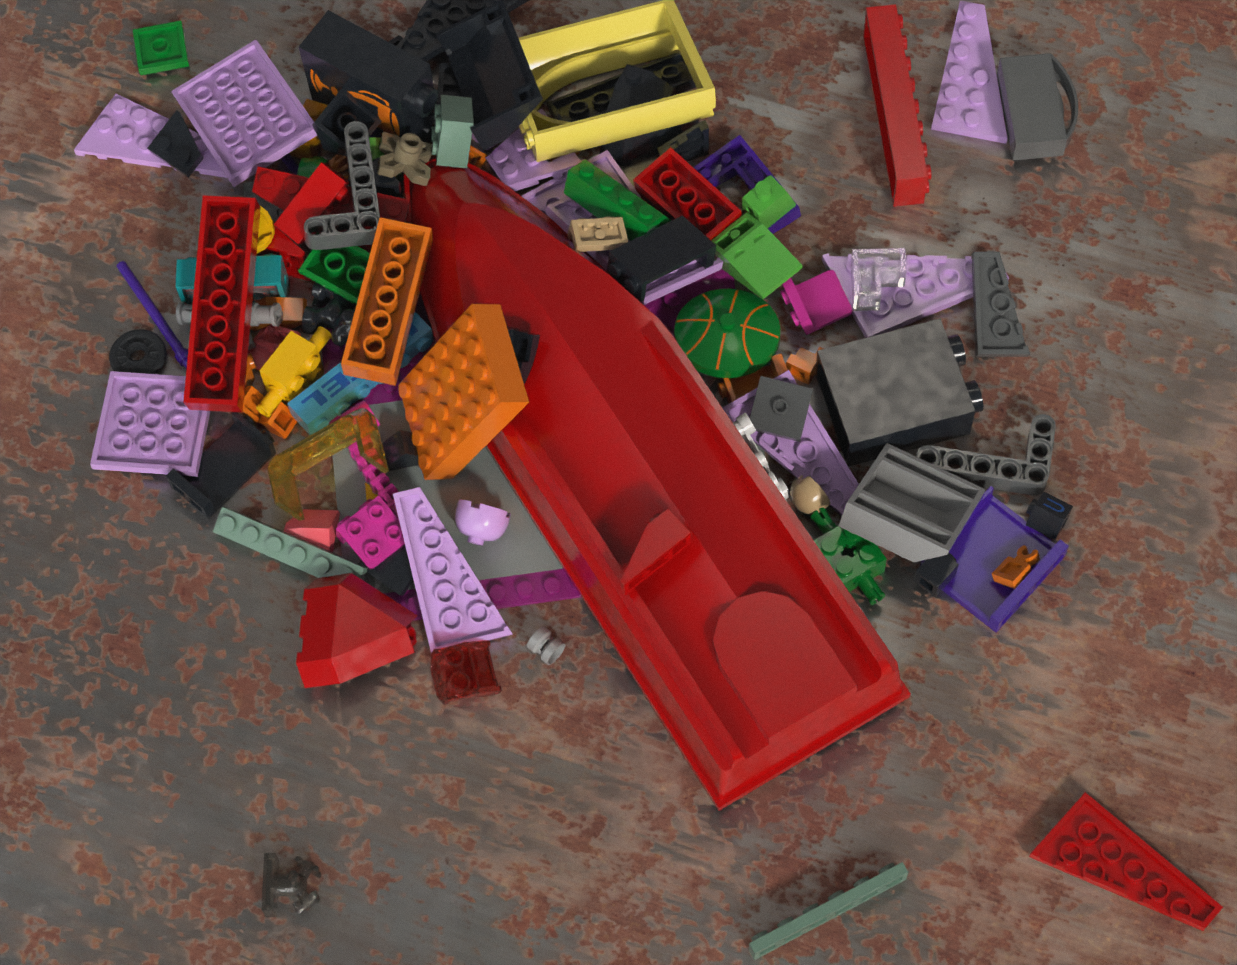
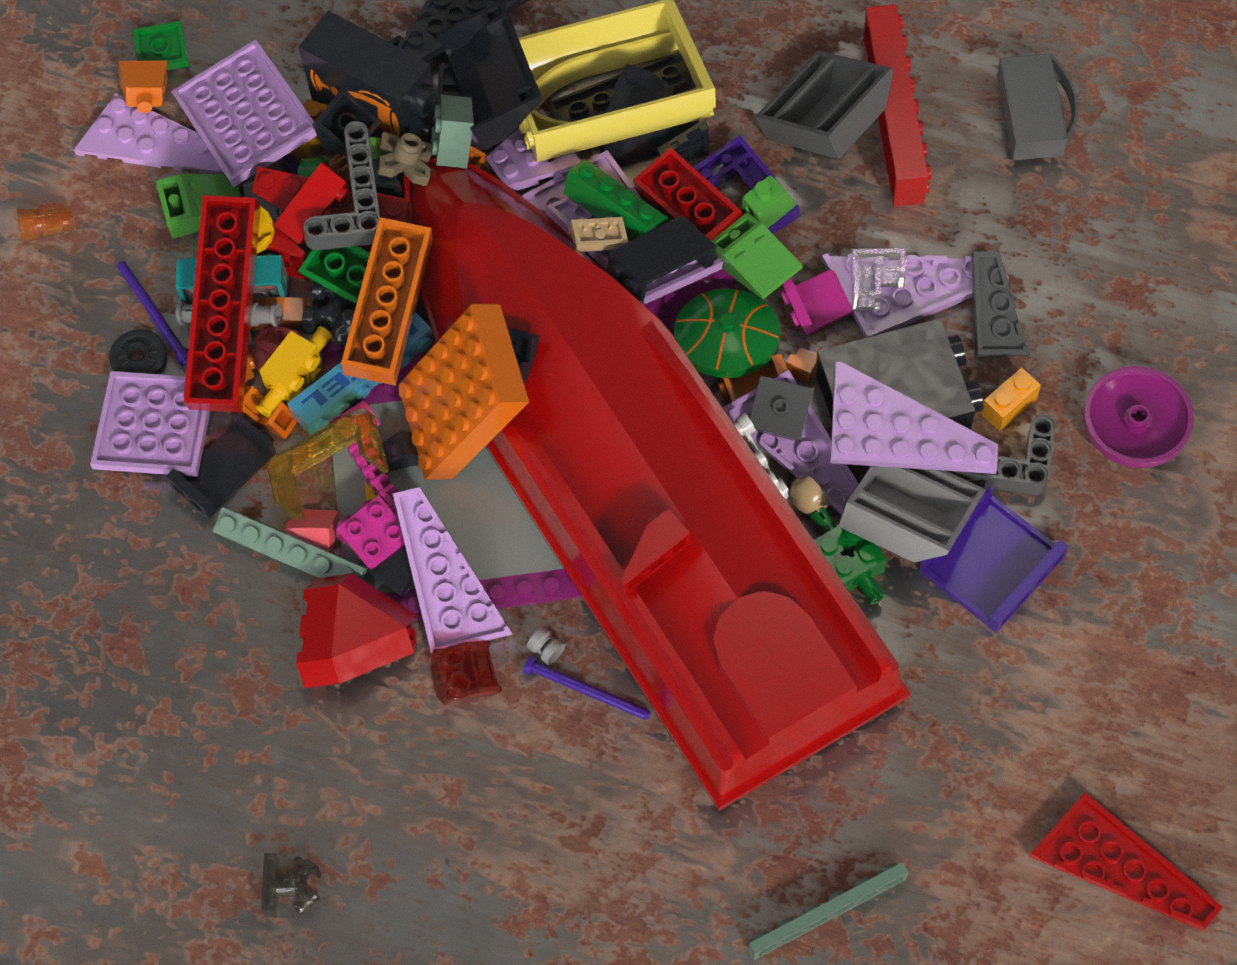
black wing [147,110,204,178] -> none
lavender cylinder [455,499,511,546] -> none
black brick [914,553,959,598] -> none
lavender wing [931,0,1007,144] -> none
orange plate [992,545,1040,589] -> none
black brick [1026,492,1073,540] -> none
none -> clear orange plant [17,206,74,244]
none -> orange torso [119,61,168,113]
none -> bright green slope [156,174,241,239]
none -> dark purple bar [523,655,651,720]
none -> dark grey slope [755,50,893,159]
none -> lavender wing [830,361,998,474]
none -> light orange brick [981,367,1041,432]
none -> magenta dish [1083,366,1194,468]

